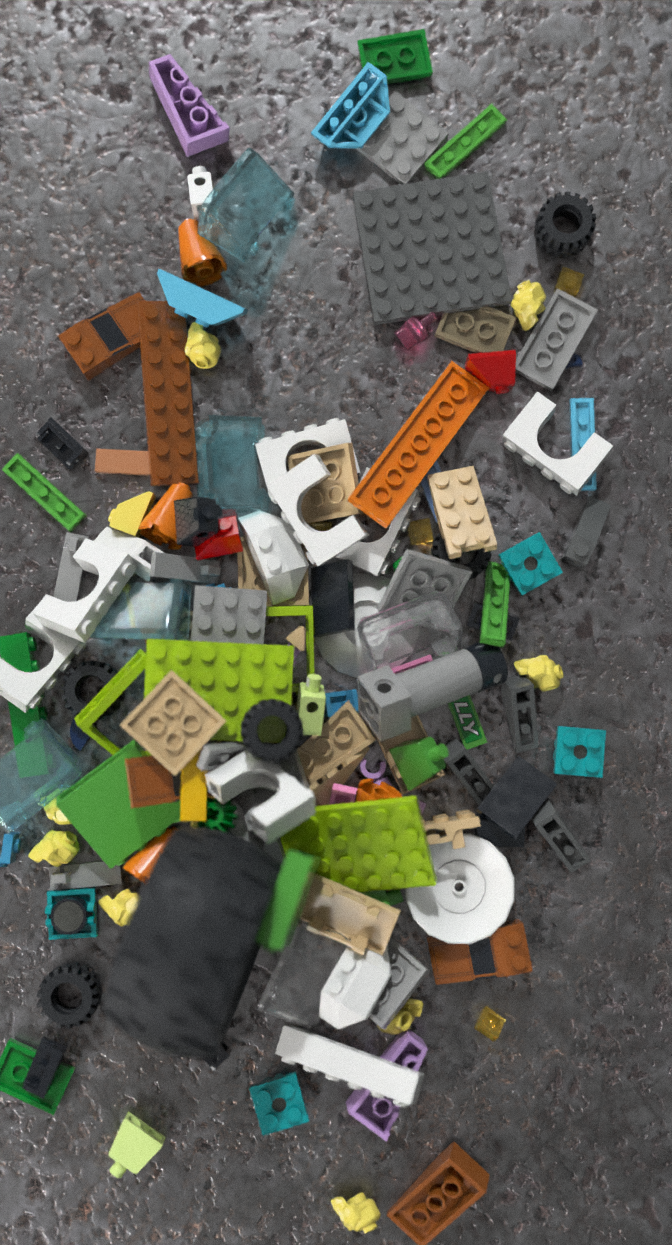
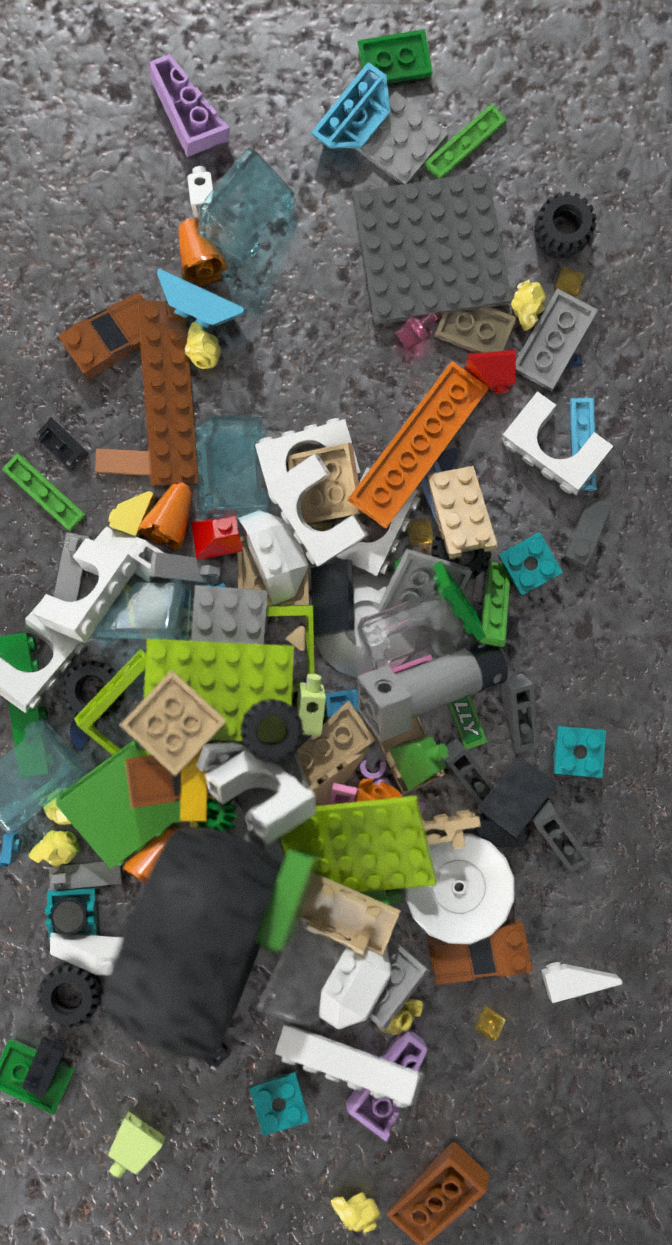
light yellow head [98,889,139,927] -> none
torso [174,497,222,547] -> none
light yellow head [514,655,564,692] -> none
none -> white slope [50,933,122,975]
none -> green plate [433,561,486,641]
none -> dark blue tile [437,447,457,472]
none -> white slope [541,962,622,1003]

